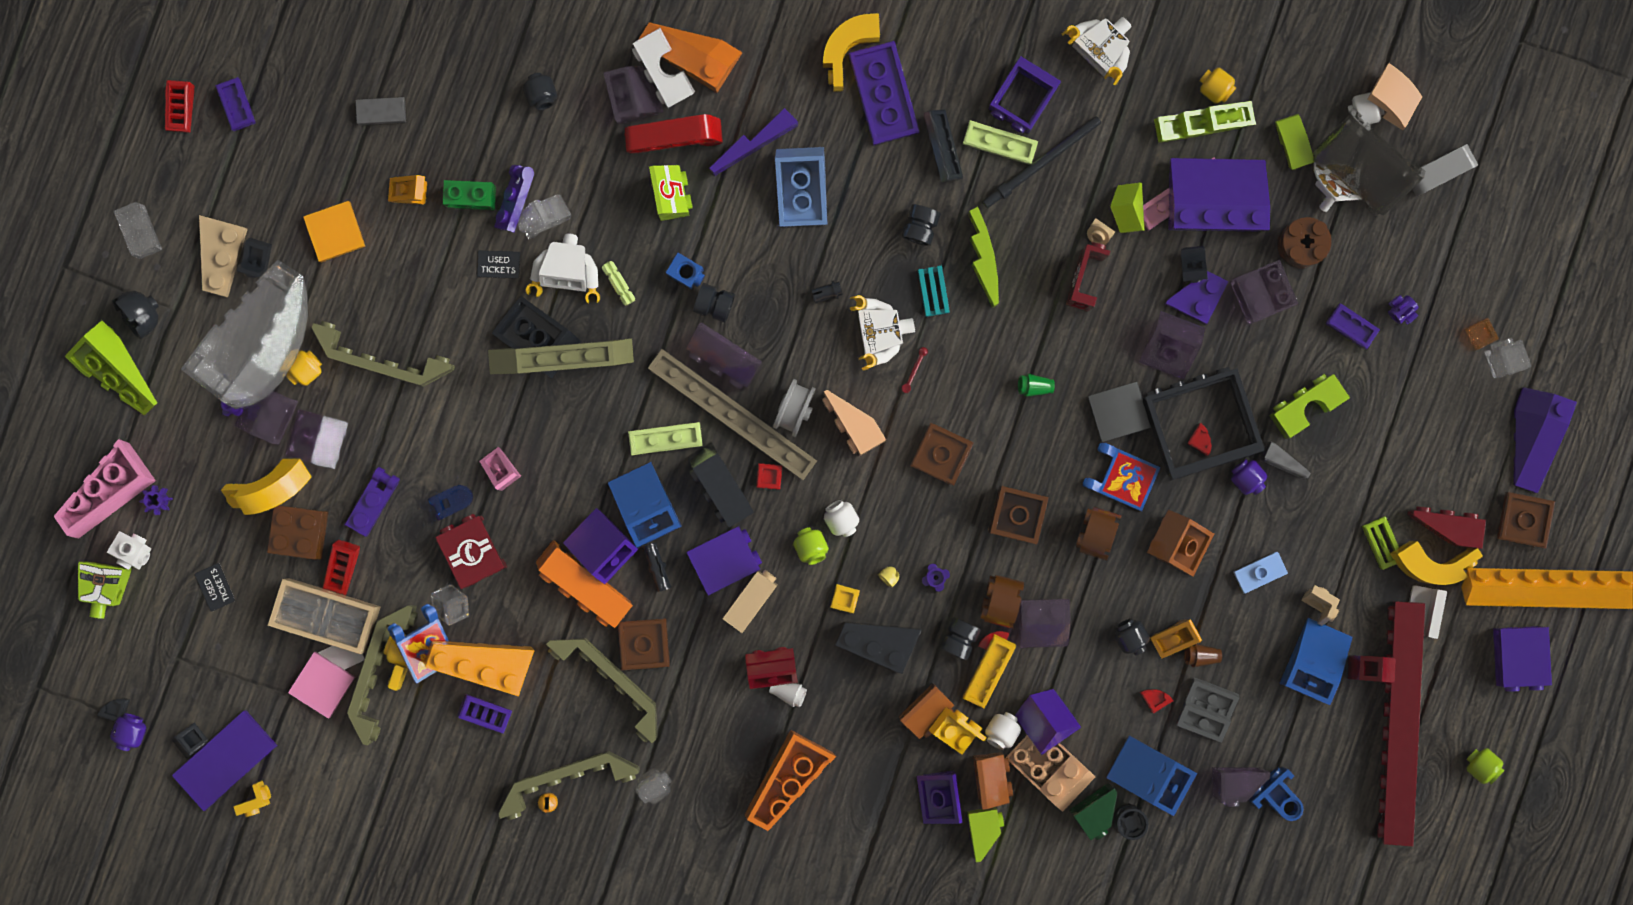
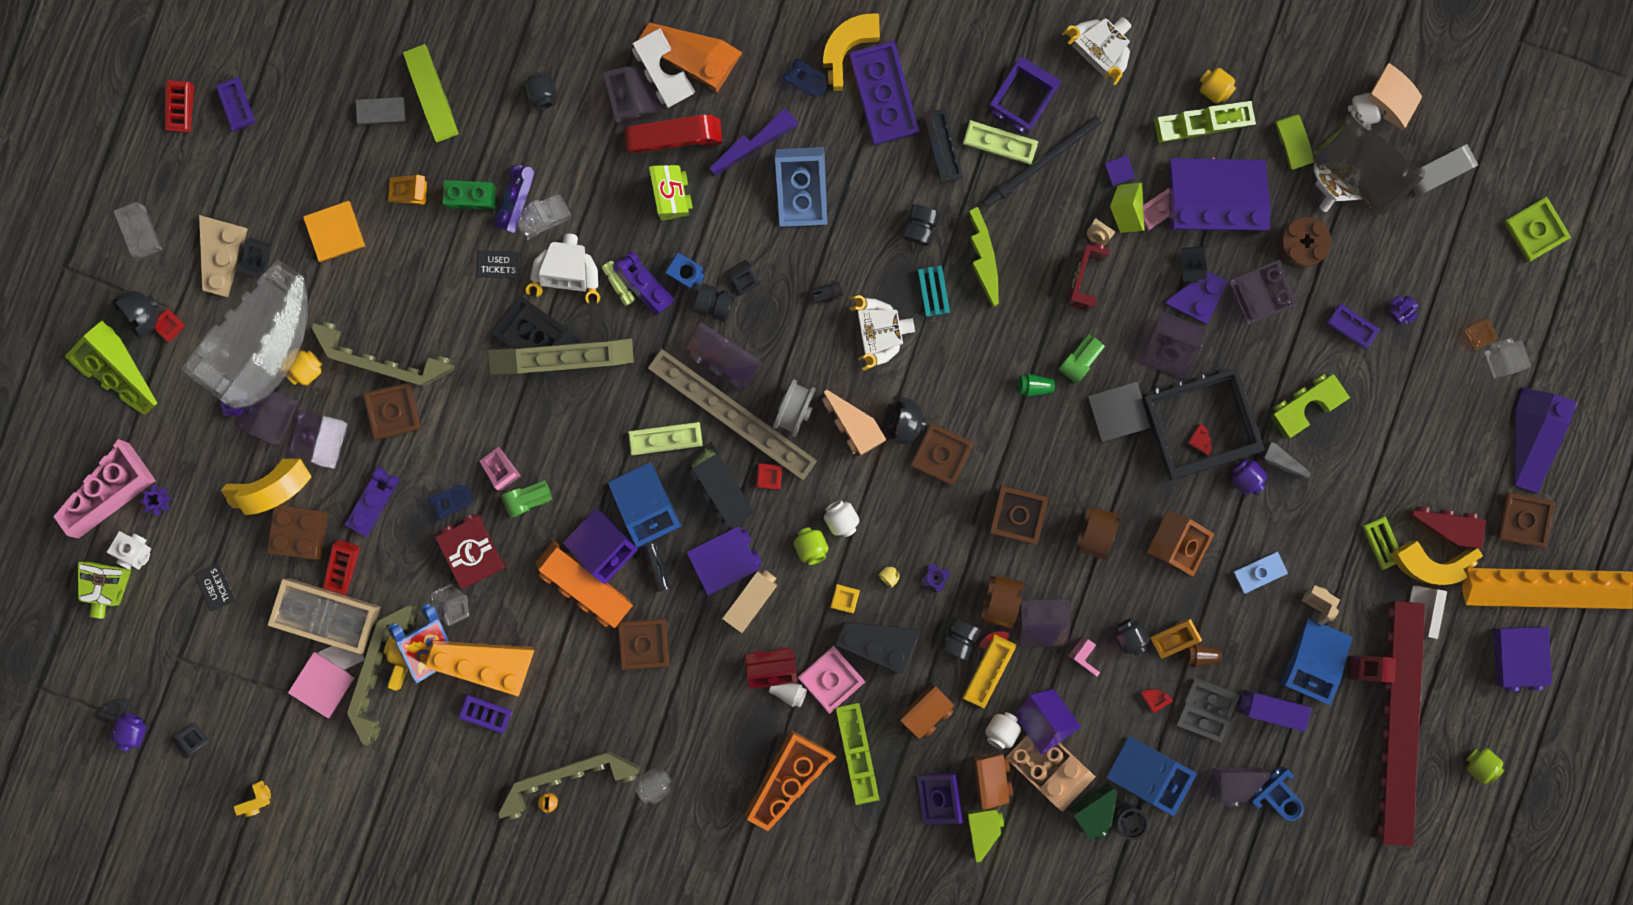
dark purple tile [172,710,278,811] -> none
olive slope [546,638,657,743] -> none
dark red hinge [902,347,928,393] -> none
yellow bracket [929,707,987,754] -> none
flag [1083,443,1160,511] -> none
none -> red tile [154,309,186,343]
none -> reddish brown plate [363,382,422,440]
none -> lime slope [403,44,459,142]
none -> bright green piece [501,480,553,518]
none -> dark purple plate [613,251,675,317]
none -> black slope [726,260,760,296]
none -> clear blue plate [783,58,827,97]
none -> bright pink tile [798,645,865,714]
none -> lime slope [836,703,880,806]
none -> black cylinder [883,396,926,444]
none -> bright green piece [1058,334,1105,384]
none -> bright pink panel [1068,637,1100,676]
none -> dark purple tile [1104,156,1135,187]
none -> dark purple brick [1238,690,1312,732]
none -> lime tile [1503,197,1571,262]

